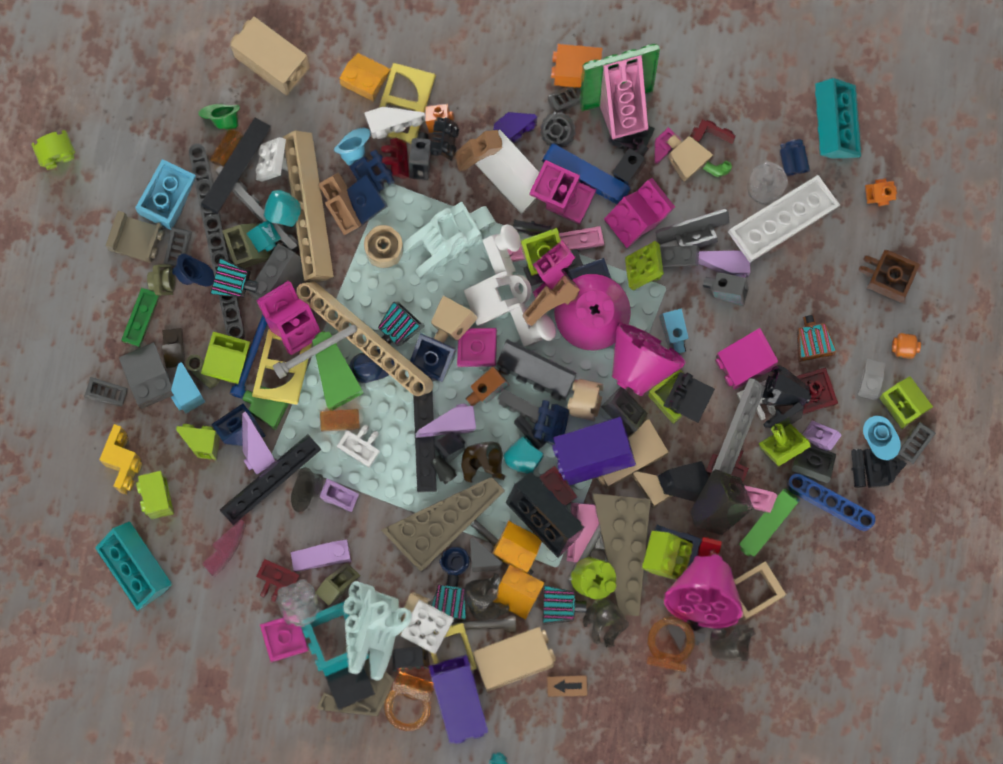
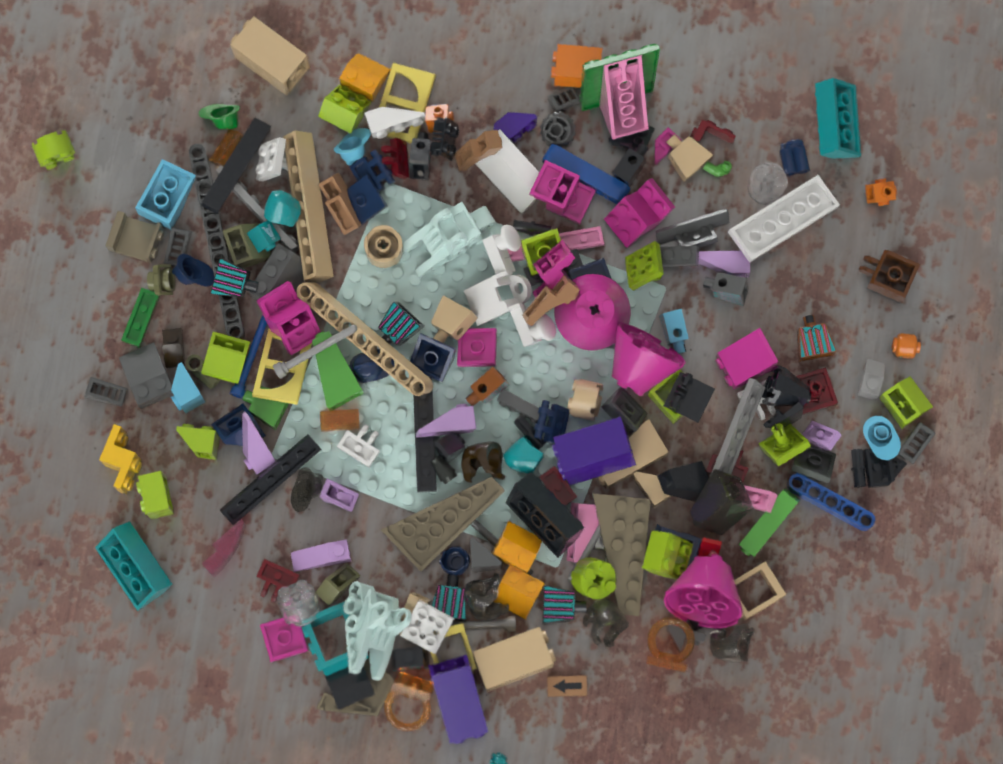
slope [497,339,576,401] -> none
none -> lime slope [318,84,372,134]

